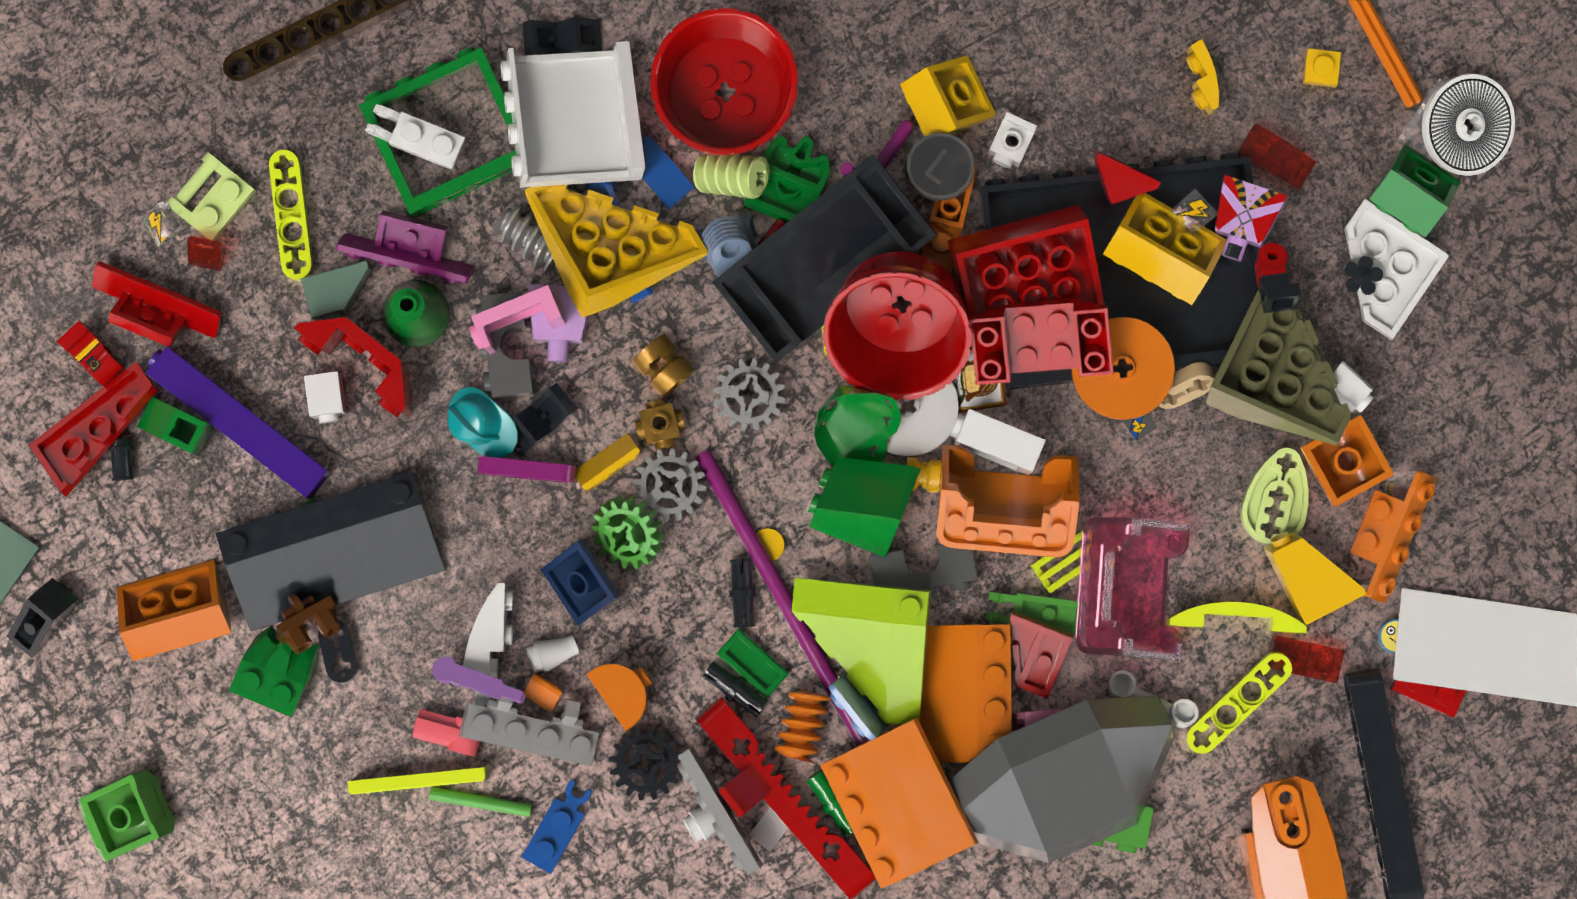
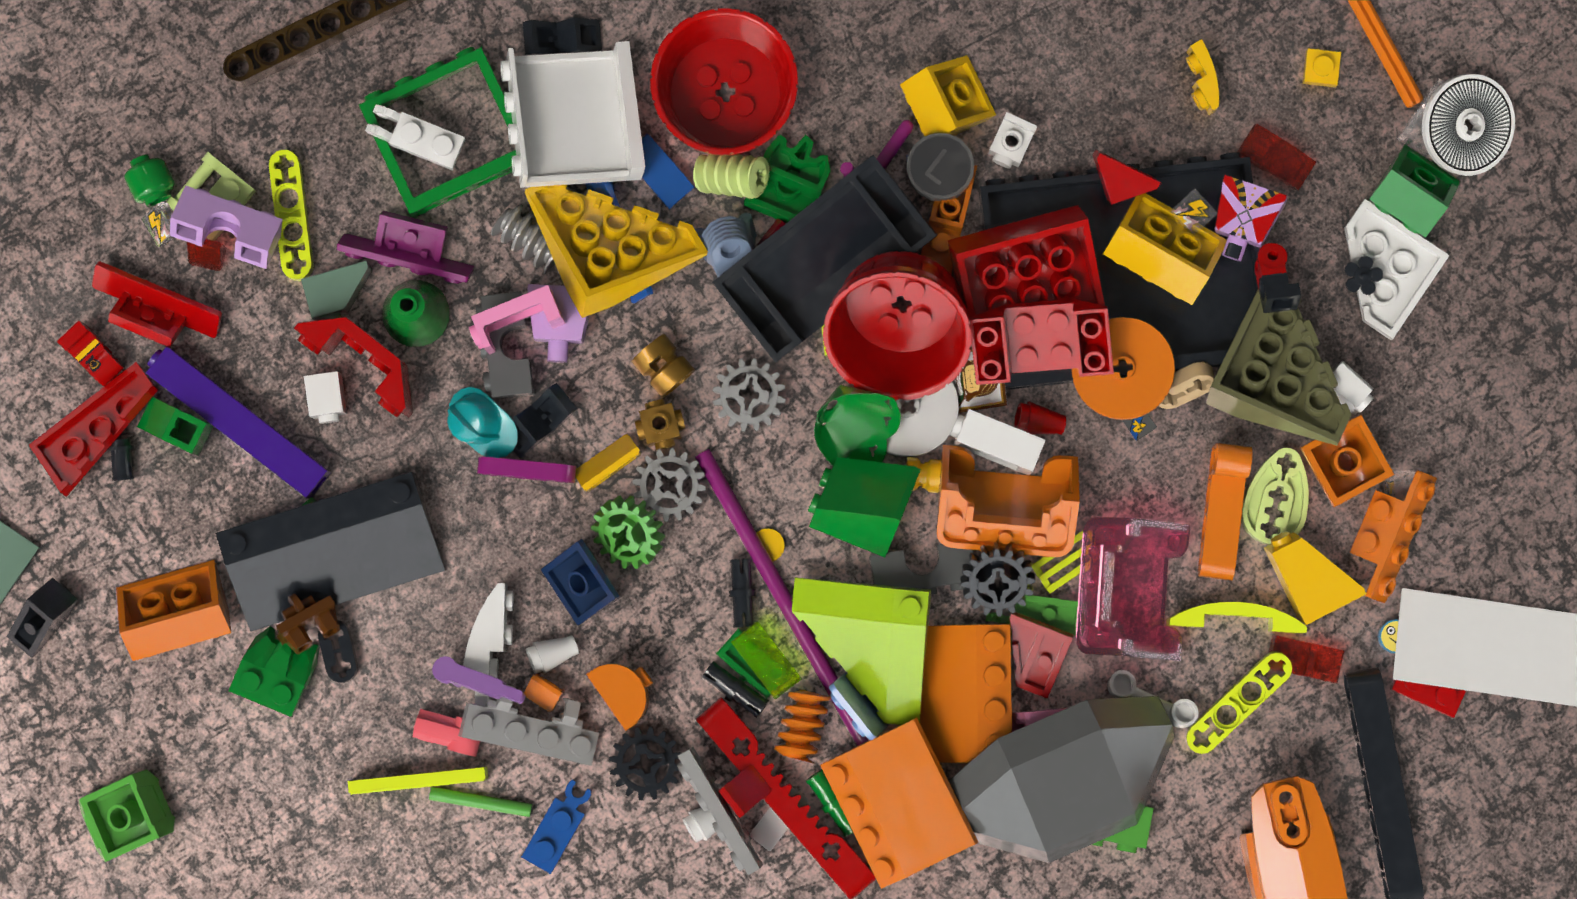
none -> green head [124,154,175,207]
none -> lavender arch [170,185,282,269]
none -> clear neon green slope [731,621,802,700]
none -> black gear [960,542,1035,617]
none -> red cone [1014,401,1066,435]
none -> orange beam [1198,443,1253,581]

